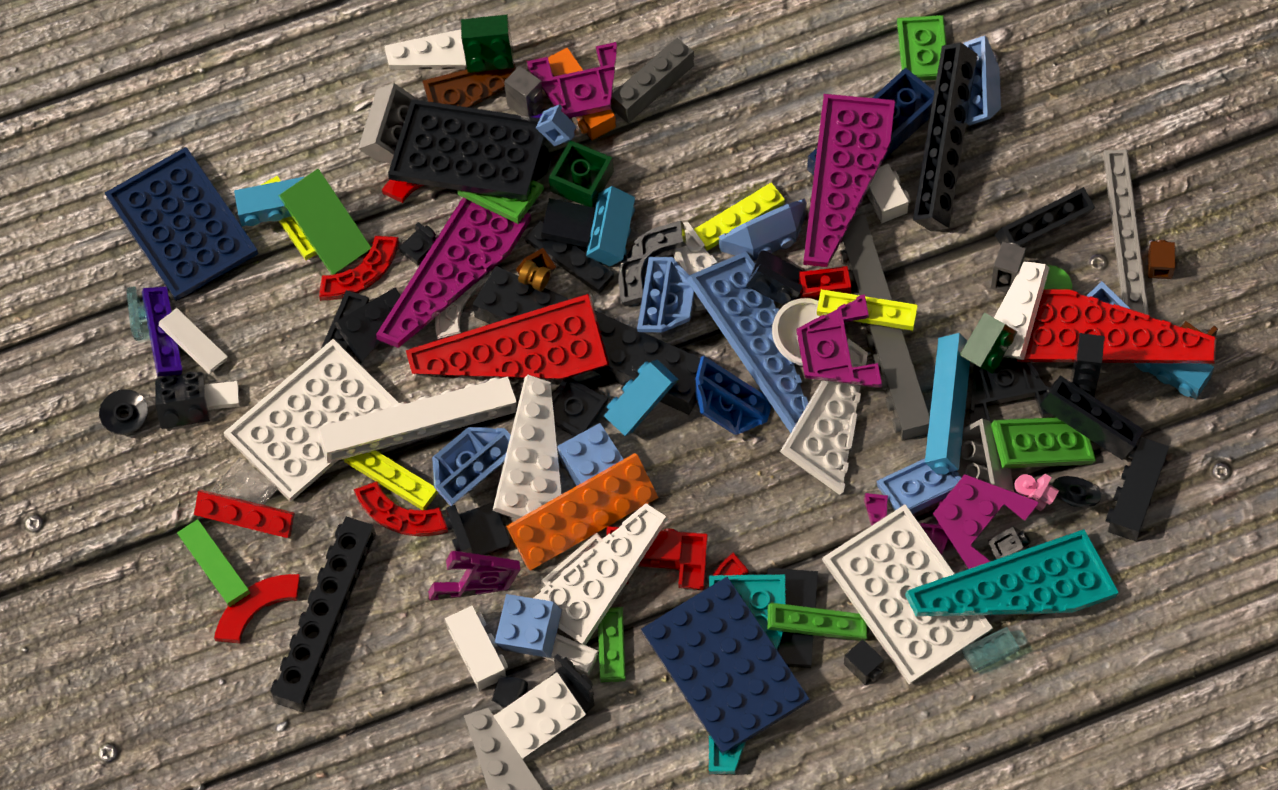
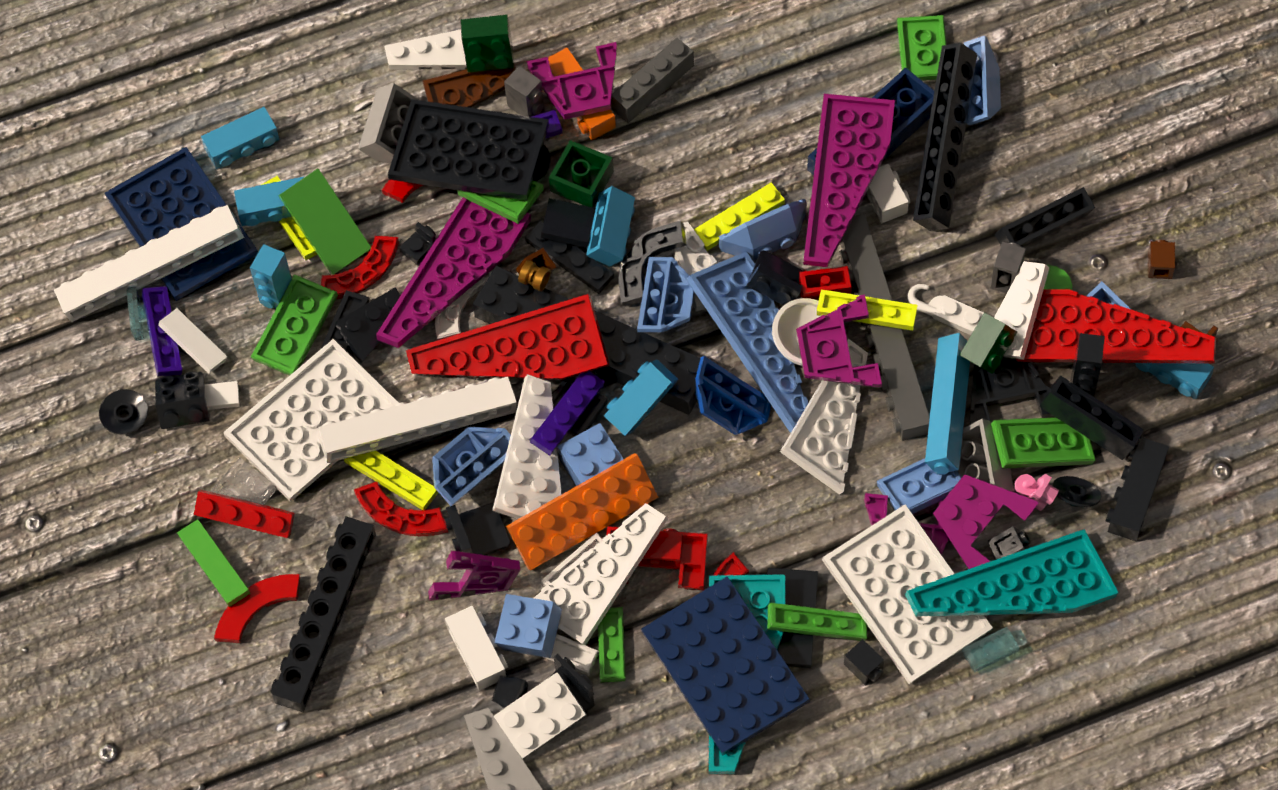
medium blue brick [536,104,577,146] -> none
light grey tile [1103,149,1149,315] -> none
none -> white brick [54,205,244,322]
none -> dark azure brick [201,107,280,169]
none -> dark azure brick [250,244,292,308]
none -> bright green tile [251,274,338,376]
none -> dark purple plate [530,372,605,456]
none -> white plate [908,284,984,335]

